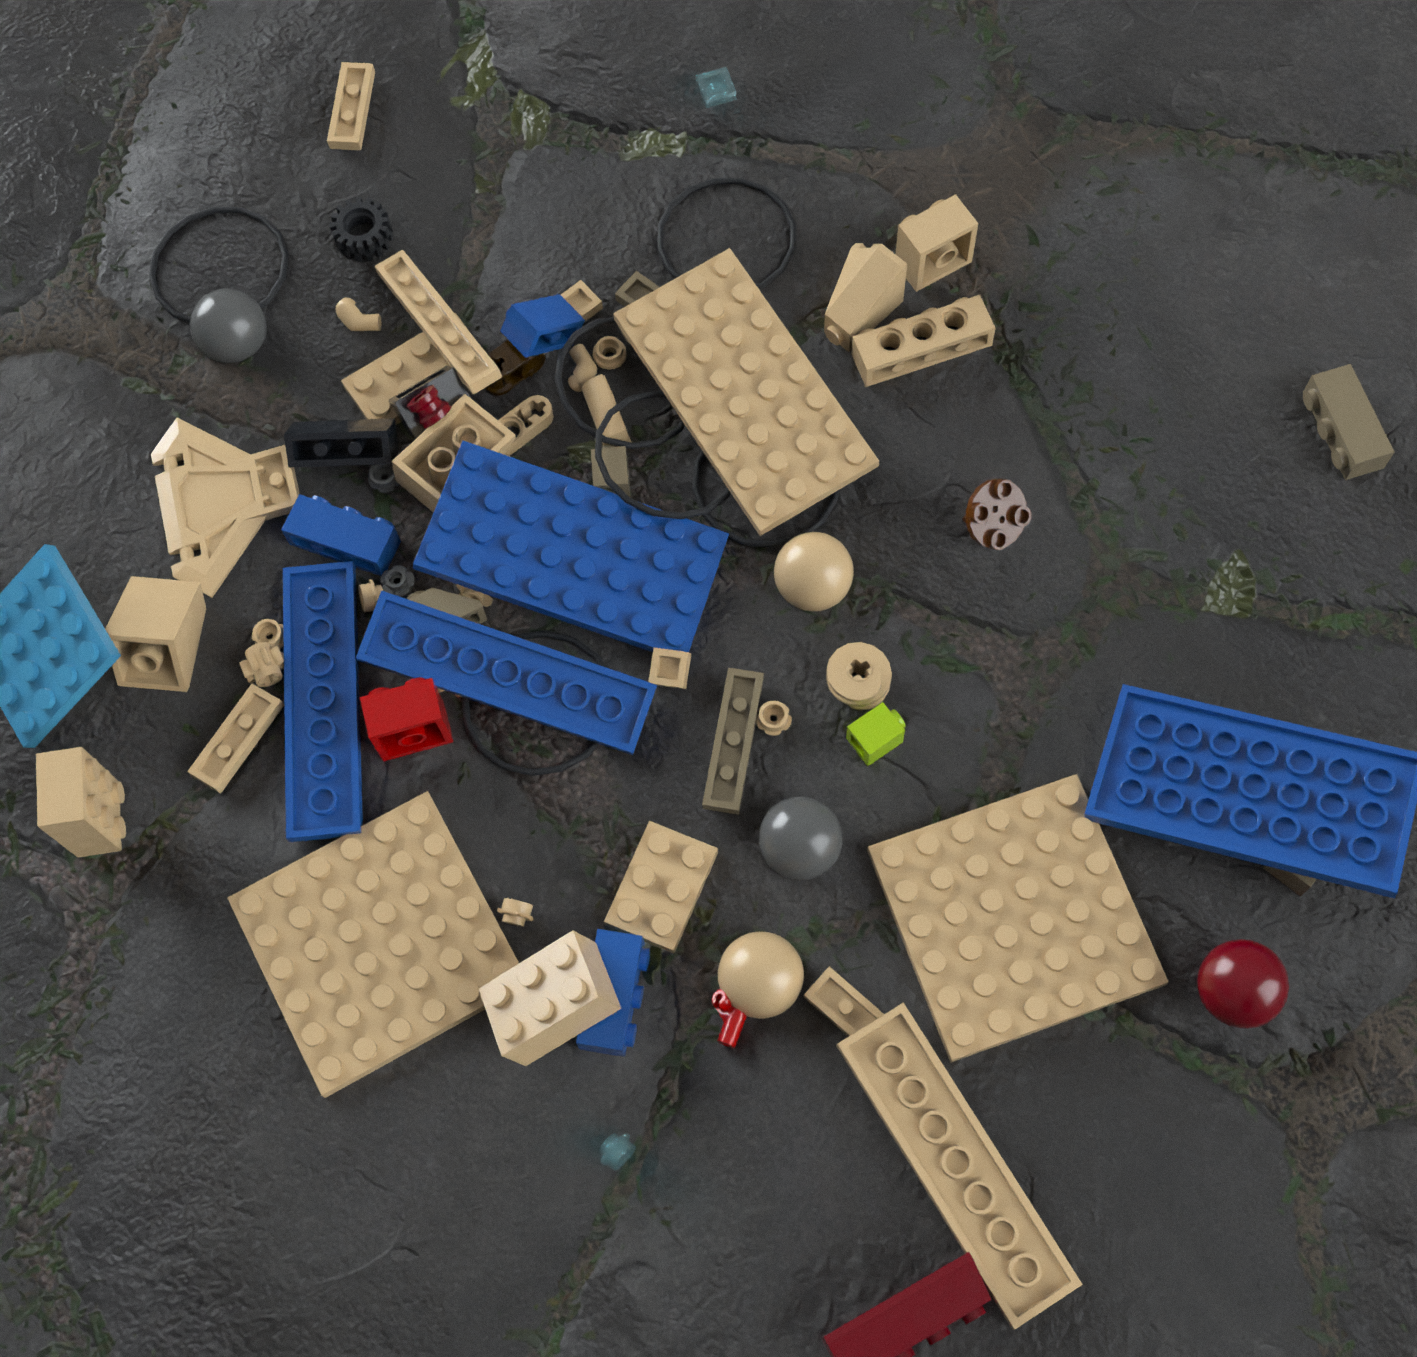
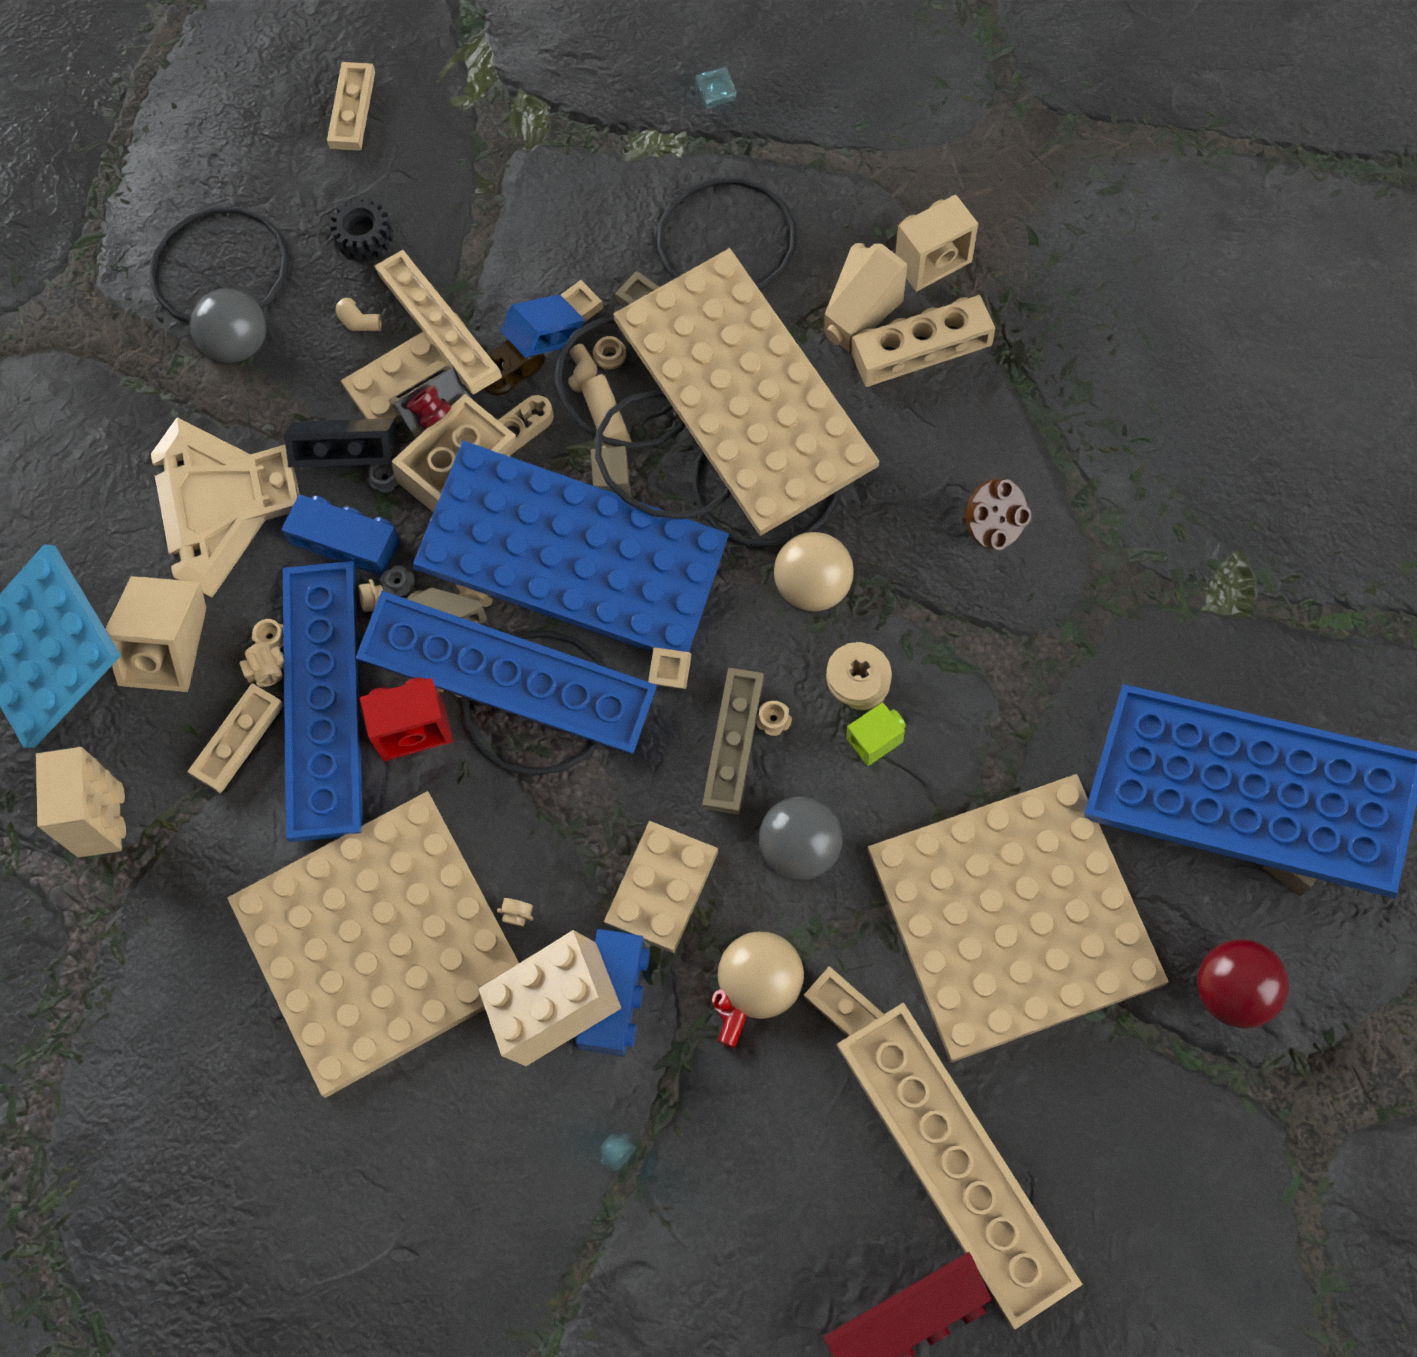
dark tan brick [1303,364,1395,480] -> none

